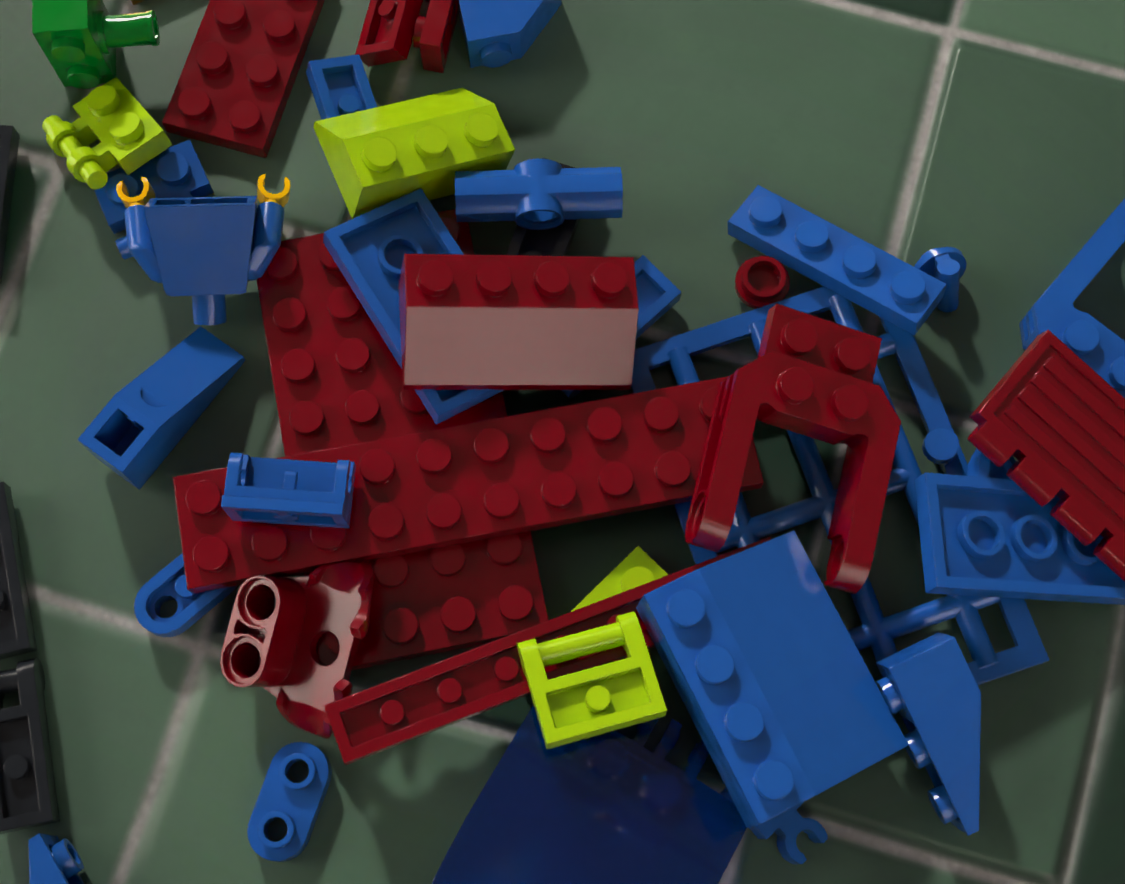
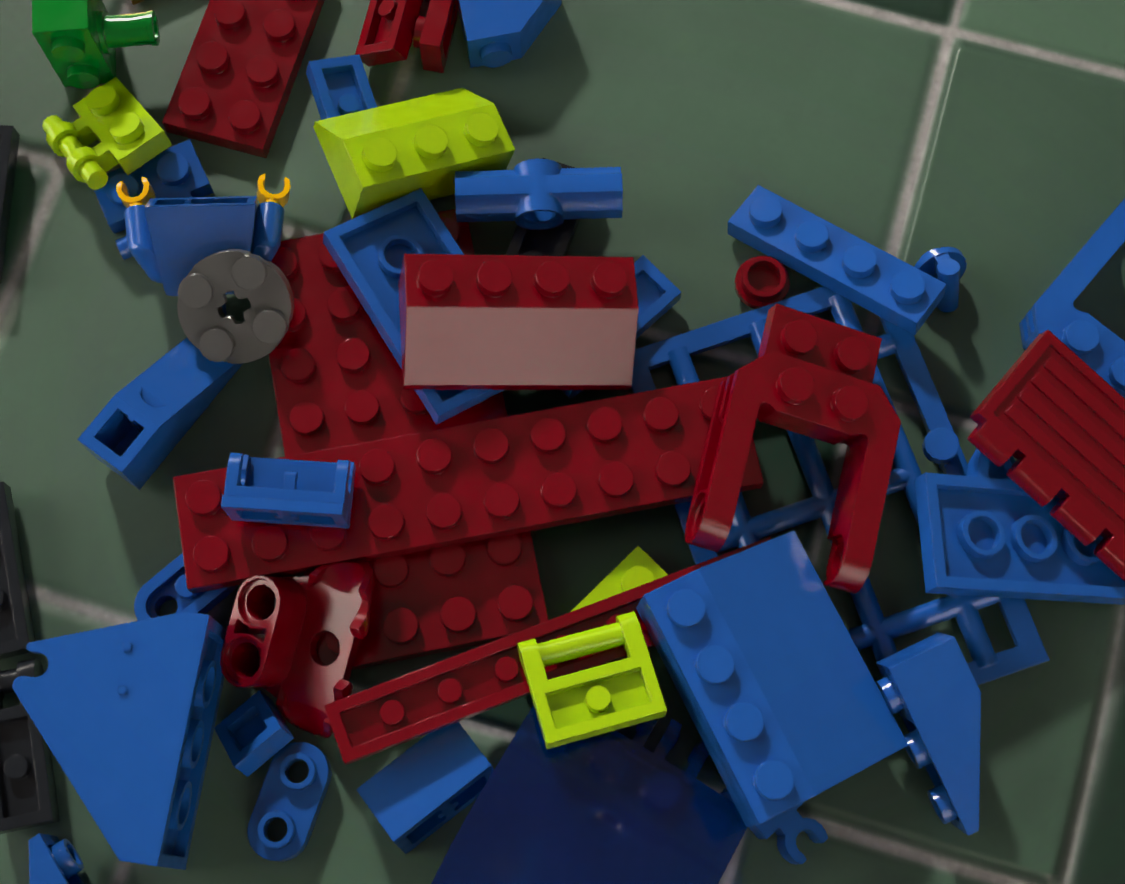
none -> blue ladder [12,611,227,870]
none -> dark grey plate [177,249,295,364]
none -> blue plate [214,690,294,777]
none -> blue hinge [356,722,501,854]

